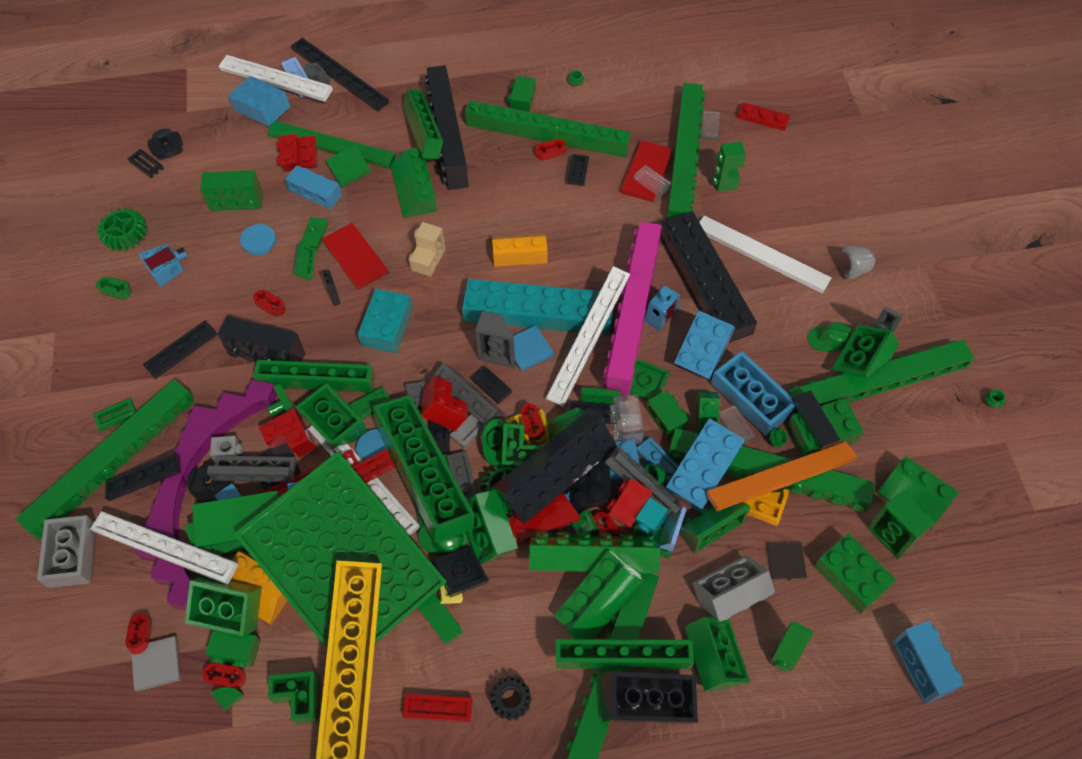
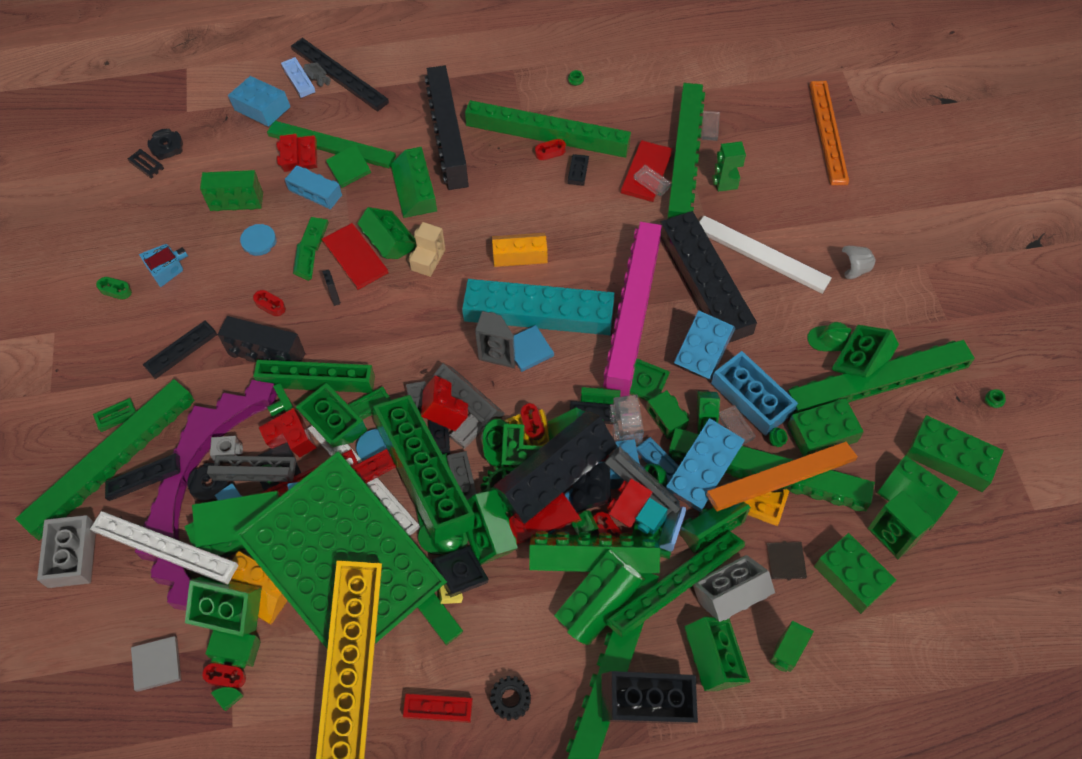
green gear [97,207,148,252] -> none
red beam [125,613,152,655] -> none
white tile [218,55,333,102] -> none
green brick [268,671,319,725] -> none
teal brick [358,289,413,353] -> none
green brick [403,89,443,160] -> none
black plate [472,366,512,404] -> none
green brick [508,76,536,112] -> none
white tile [546,266,630,407] -> none
green brick [556,639,694,669] -> none
dark azure torso [644,286,680,331] -> none
red plate [737,102,790,131] -> none
black tile [792,390,840,450] -> none
dark grey slope [874,306,903,333] -> none
dark azure brick [893,621,964,704] -> none
none -> green slope [357,207,416,259]
none -> green tile [607,530,745,638]
none -> orange tile [809,81,849,186]
none -> green brick [906,415,1004,492]

